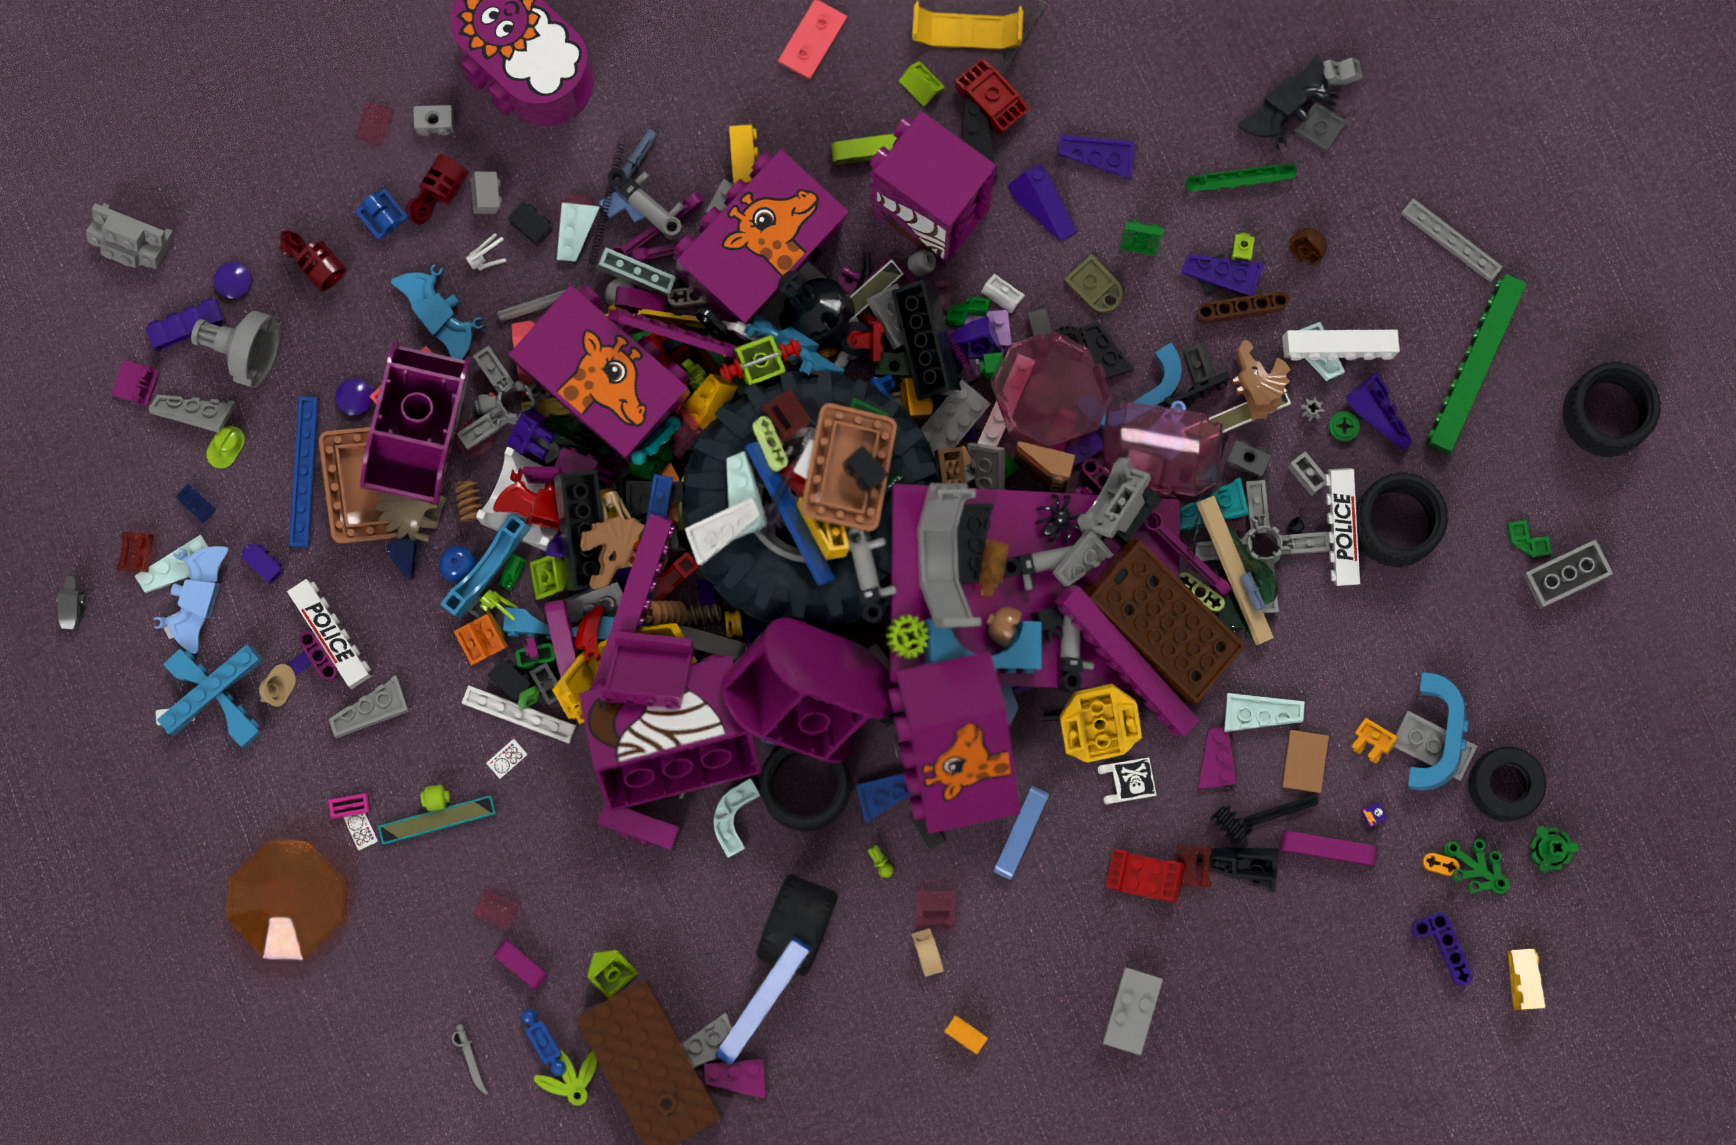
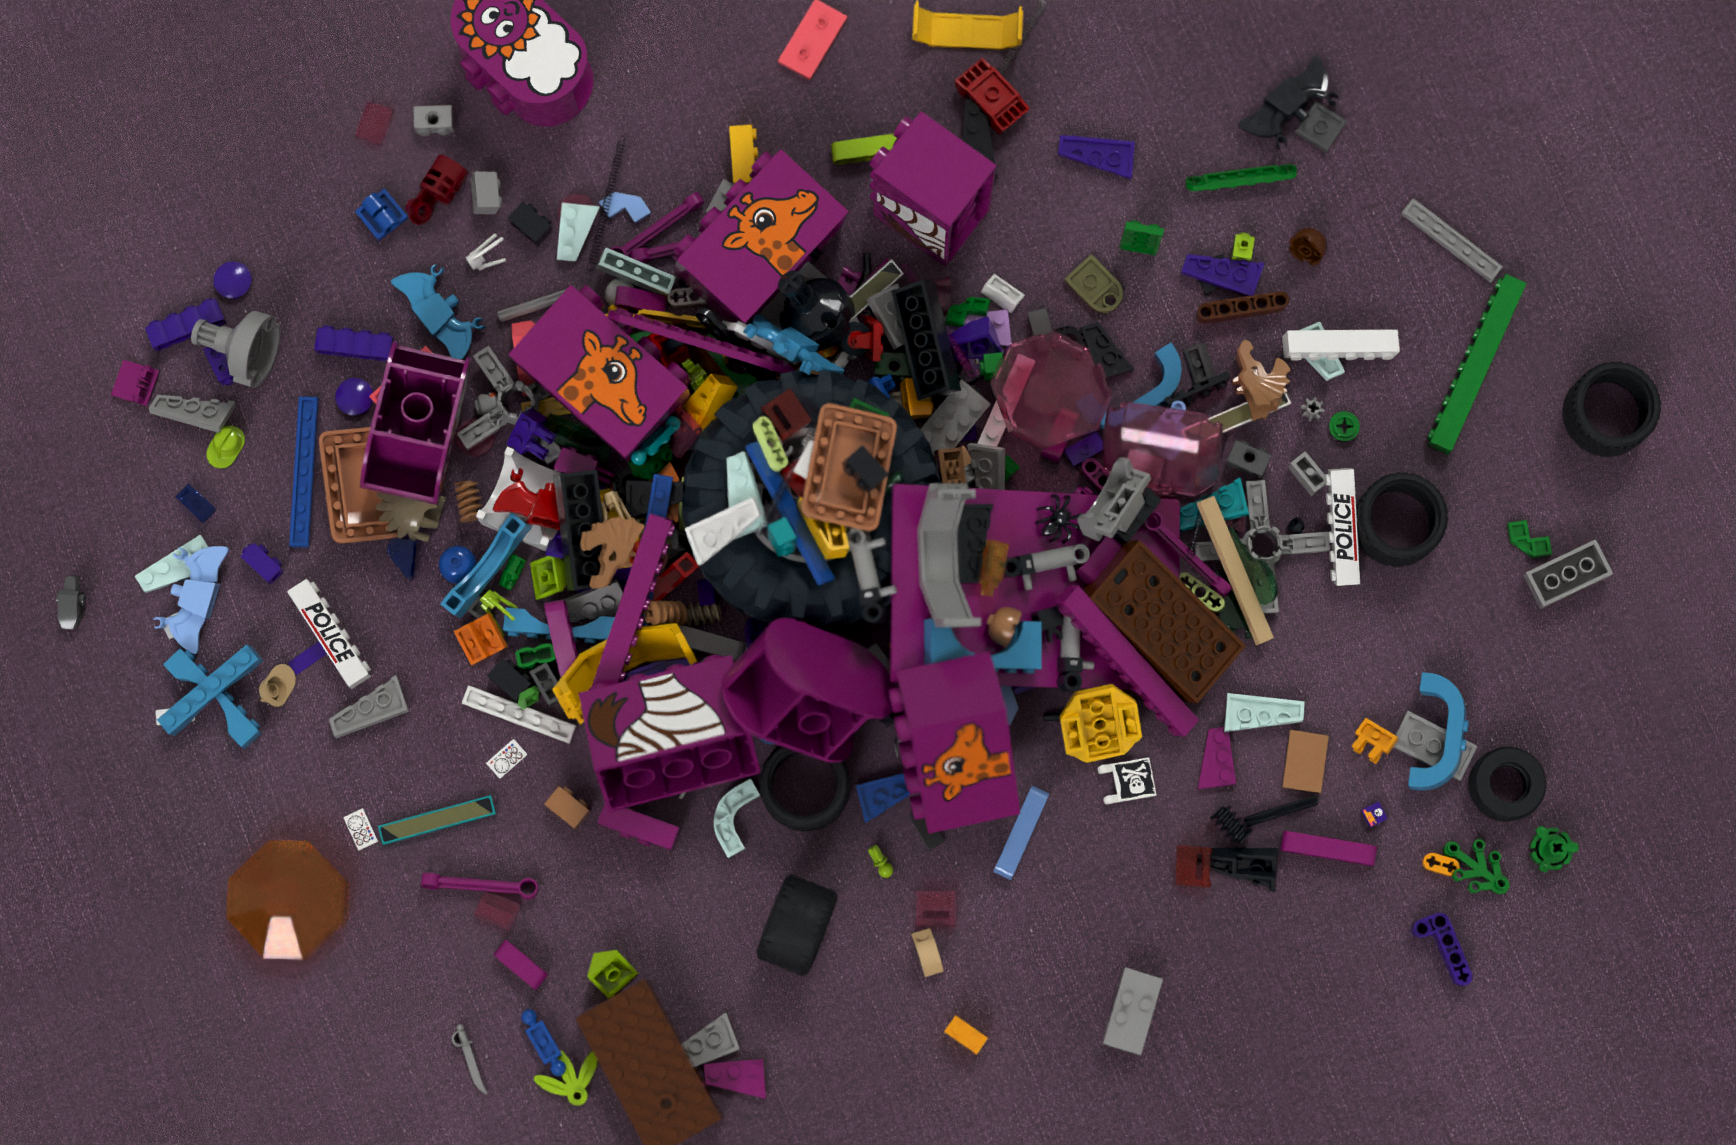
light grey piece [86,203,173,269] -> none
clear red plate [116,532,154,572] -> none
dark red cylinder [279,230,347,292] -> none
magenta beam [298,631,339,682] -> none
dark pink tile [328,793,370,820] -> none
lime head [421,785,450,811] -> none
magenta tile [523,466,563,484] -> none
magenta plate [524,637,540,660] -> none
red piece [575,605,605,663] -> none
magenta panel [601,631,695,709] -> none
light grey piece [608,168,684,240] -> none
sand blue pin [621,129,658,180] -> none
tile [715,937,810,1065] -> none
lime brick [719,335,802,385] -> none
yellow wheel [725,610,743,638] -> none
lime gear [886,615,930,658] -> none
lime panel [899,61,945,106] -> none
light grey head [908,249,936,277] -> none
dark purple wedge [1007,163,1077,242] -> none
medium nougat slope [1014,441,1075,493] -> none
light grey wing [1053,529,1113,587] -> none
red plate [1105,849,1185,903] -> none
sand blue axle [1240,572,1266,611] -> none
light grey brick [1323,57,1363,86] -> none
dark purple wedge [1346,372,1412,450] -> none
wedge [1507,949,1545,1010] -> none
none -> dark purple brick [203,347,235,386]
none -> dark purple brick [314,325,394,362]
none -> magenta piece [420,873,538,900]
none -> medium nougat brick [544,786,590,830]
none -> teal brick [767,517,796,557]

